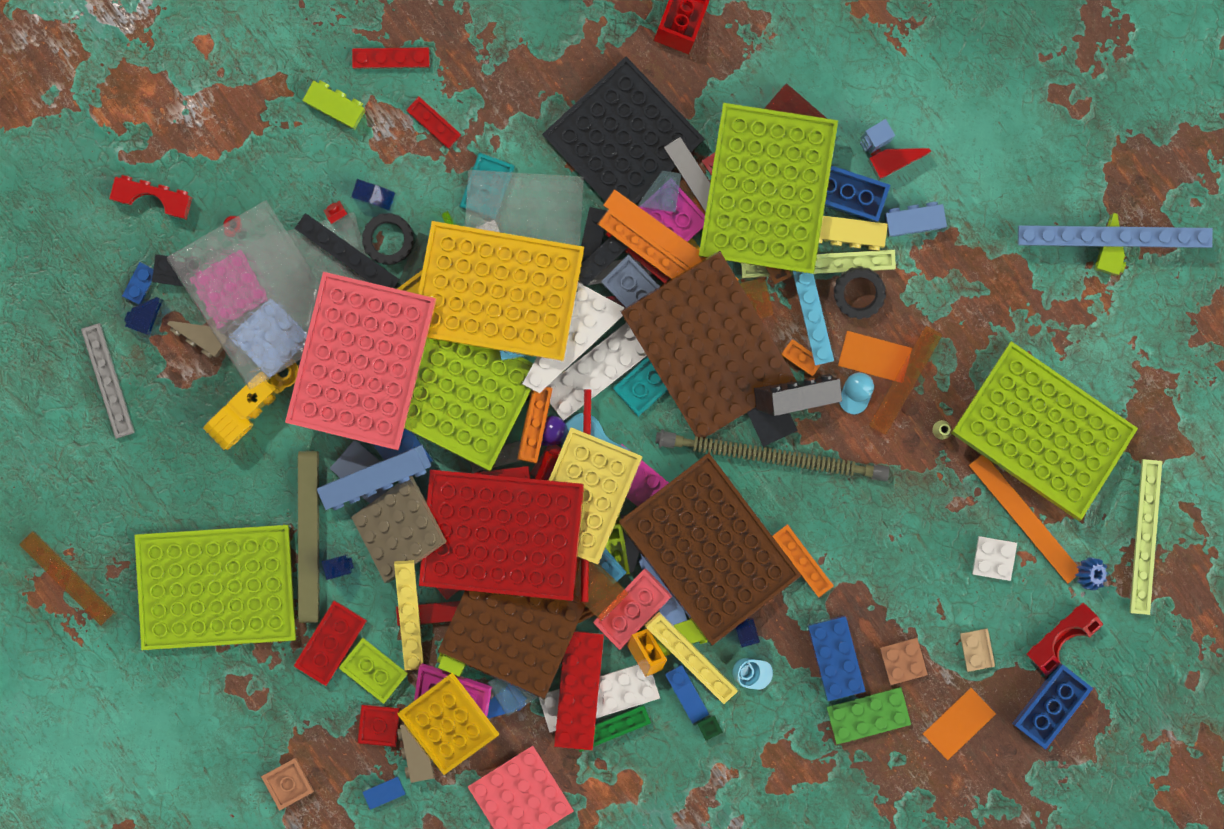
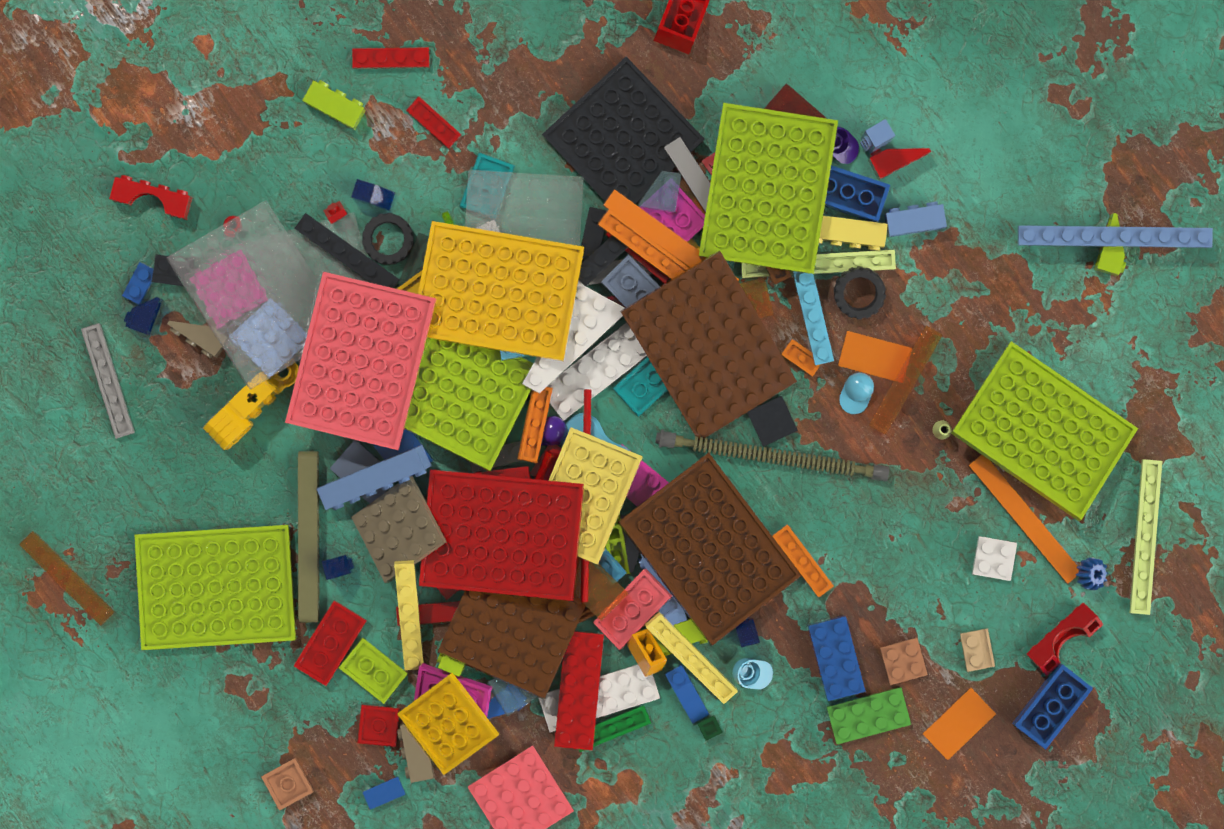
wedge [754,374,842,416] -> none
none -> dark purple cap [833,126,859,164]

